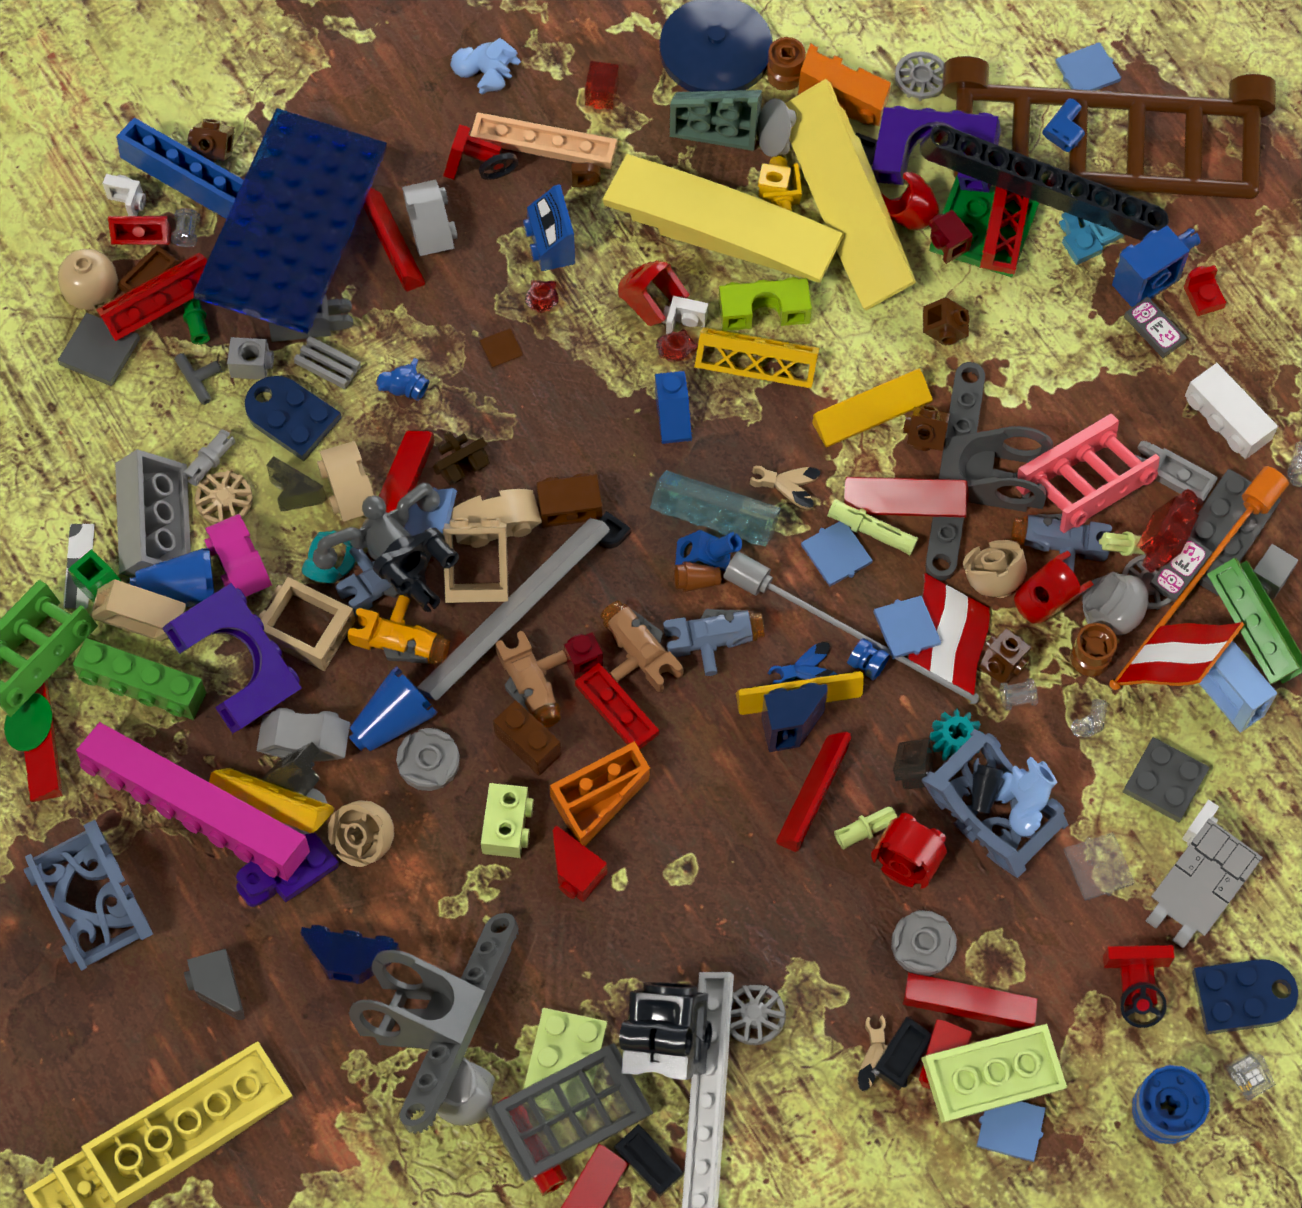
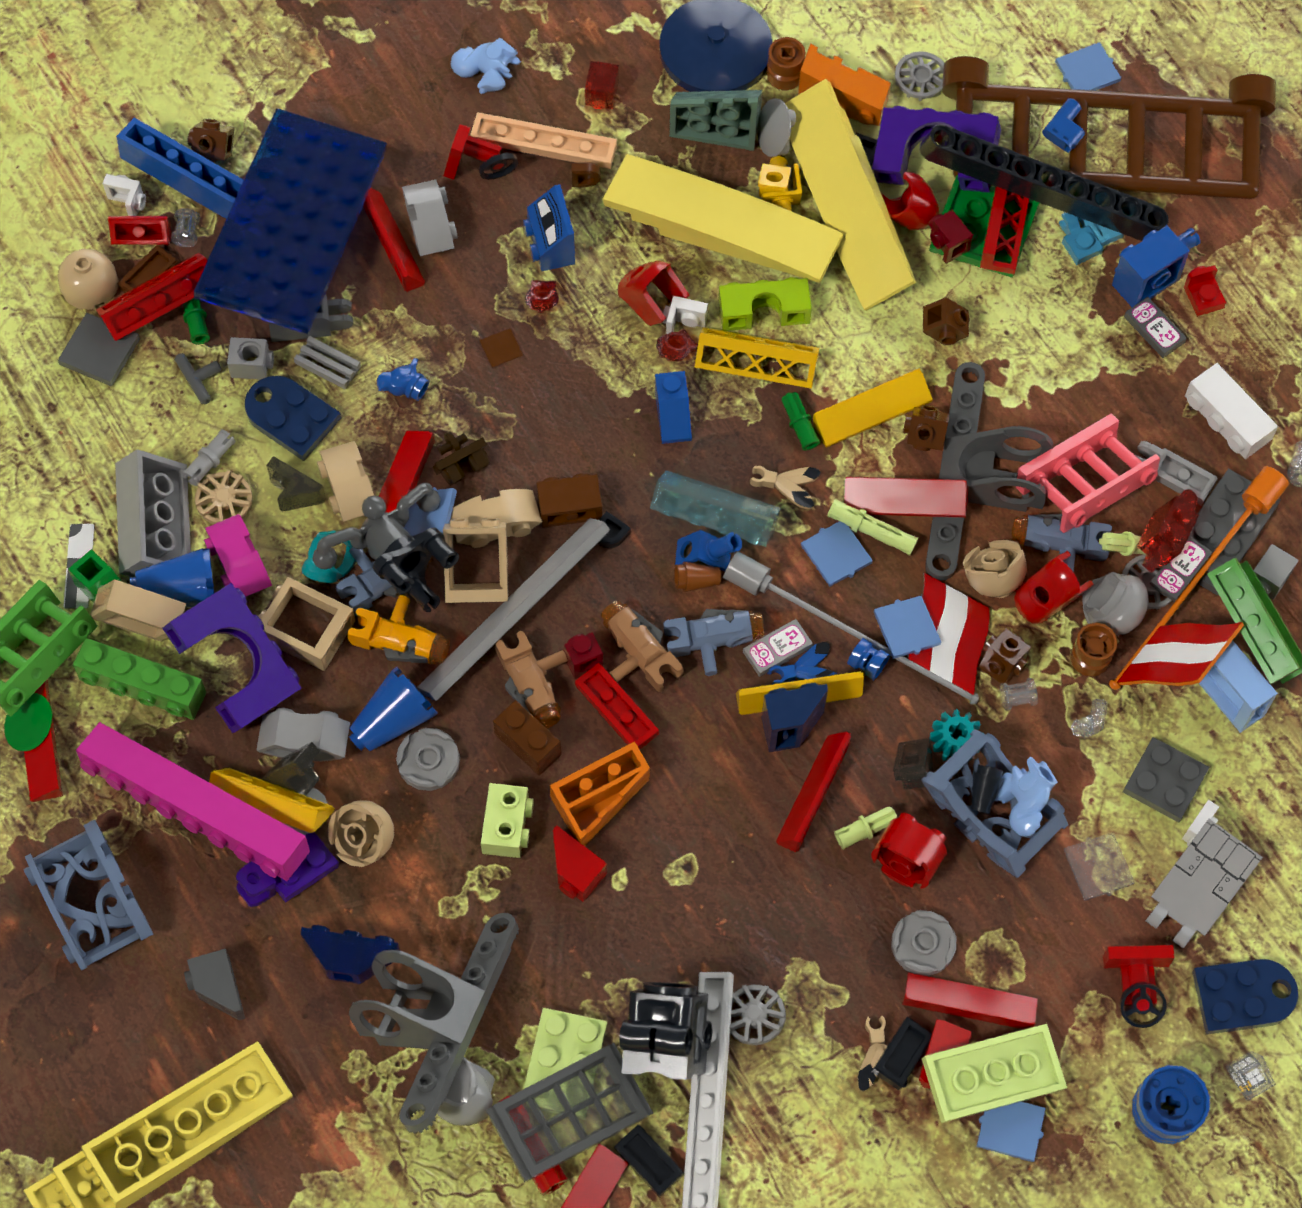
none -> tile [743,619,813,677]
none -> green axle [781,392,820,451]

